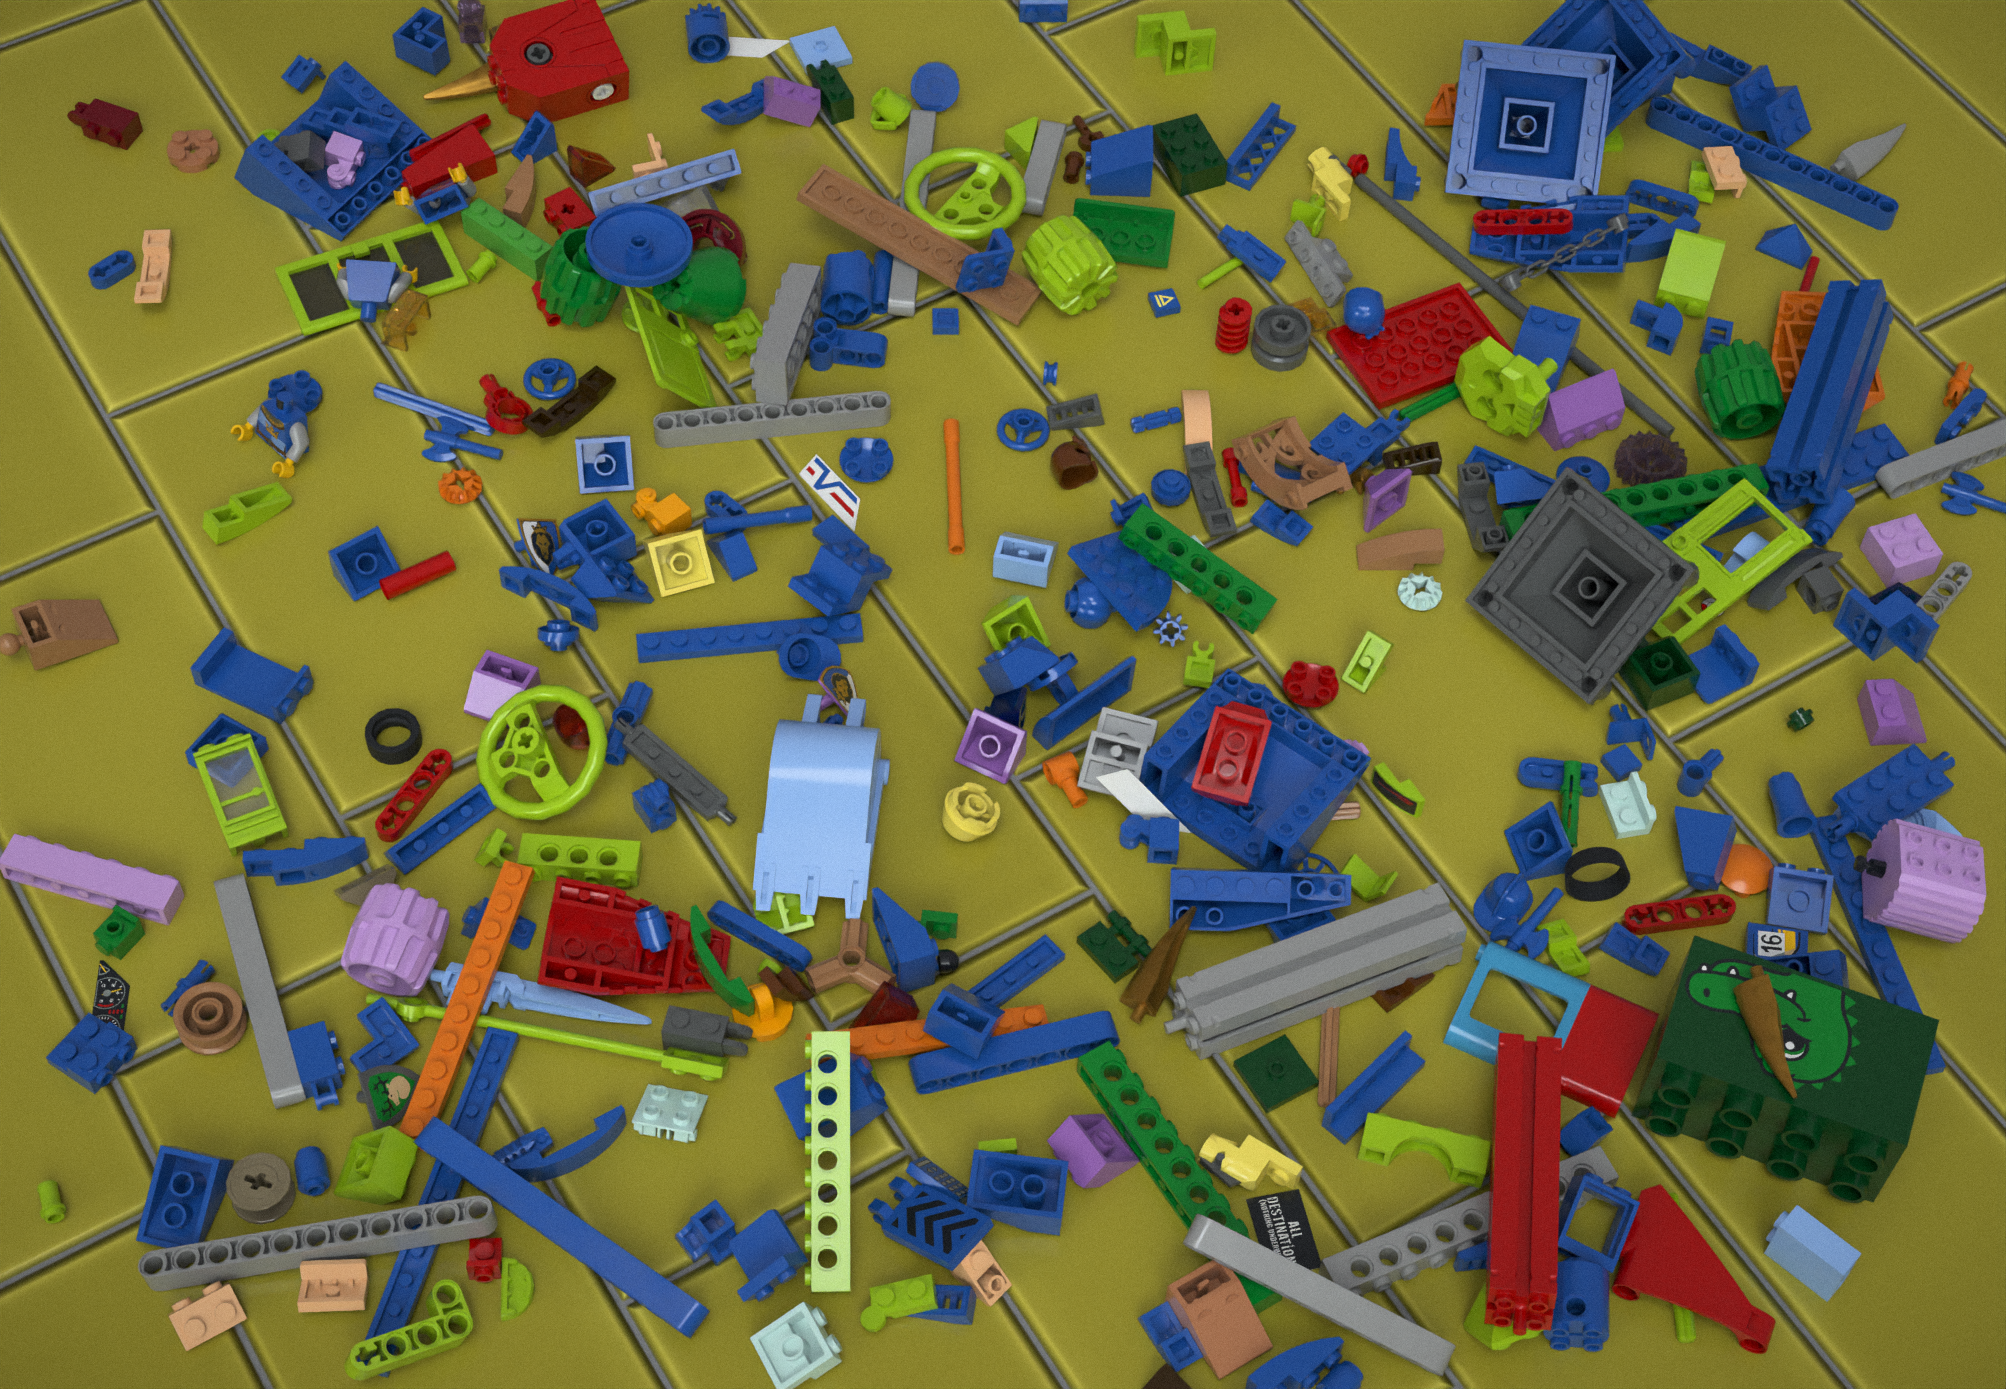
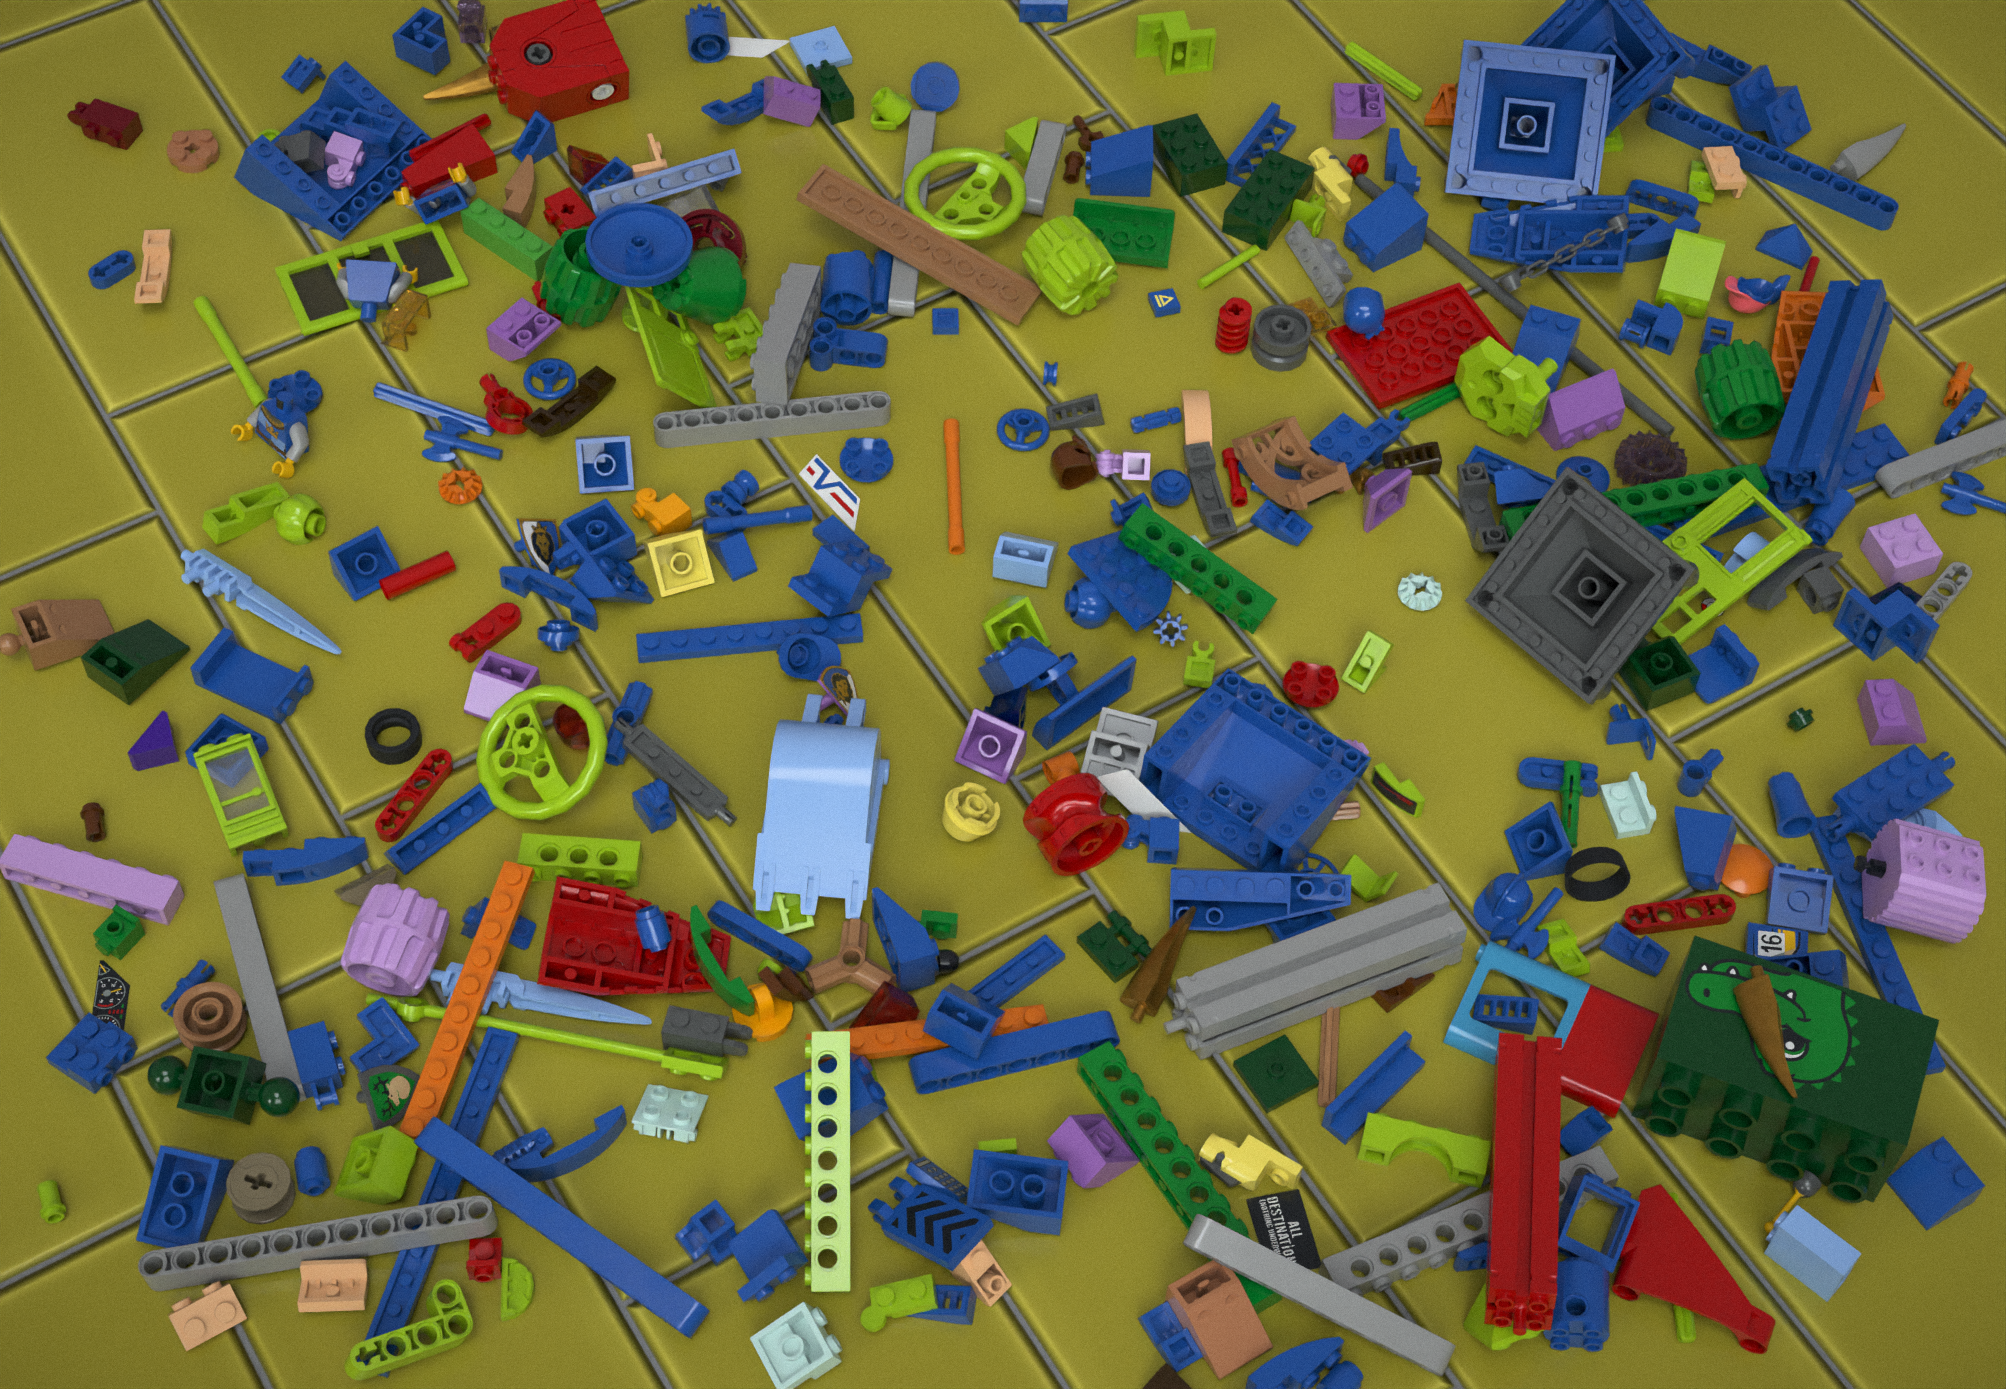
lime pin [466,250,497,283] -> none
lime tile [474,828,514,867] -> none
blue bracket [955,228,1015,293] -> none
red slope [1191,701,1272,806] -> none
blue hinge [1217,224,1286,283] -> none
medium nougat slope [1356,528,1445,570] -> none
red beam [1473,209,1573,235] -> none
blue tile [1600,744,1642,782] -> none
none -> reddish brown pin [80,802,106,842]
none -> dark green slope [81,619,190,705]
none -> dark purple slope [127,710,179,771]
none -> dark green brick [147,1046,300,1125]
none -> light blue piece [181,549,342,654]
none -> lime piece [194,296,268,409]
none -> lime plant [273,493,326,545]
none -> red plate [449,602,522,663]
none -> medium lavender slope [486,298,561,362]
none -> blue slope [580,156,633,198]
none -> blue wheel [721,470,759,505]
none -> red piece [1023,773,1129,876]
none -> lavender brick [1095,449,1151,480]
none -> dark green brick [1222,149,1315,251]
none -> medium lavender slope [1330,83,1386,140]
none -> blue slope [1343,183,1429,272]
none -> lime axle [1345,41,1423,101]
none -> blue slope [1473,994,1539,1035]
none -> blue bush [1618,318,1652,349]
none -> hair [1725,275,1791,314]
none -> dark grey hinge [1764,1170,1822,1233]
none -> blue slope [1886,1136,1985,1231]

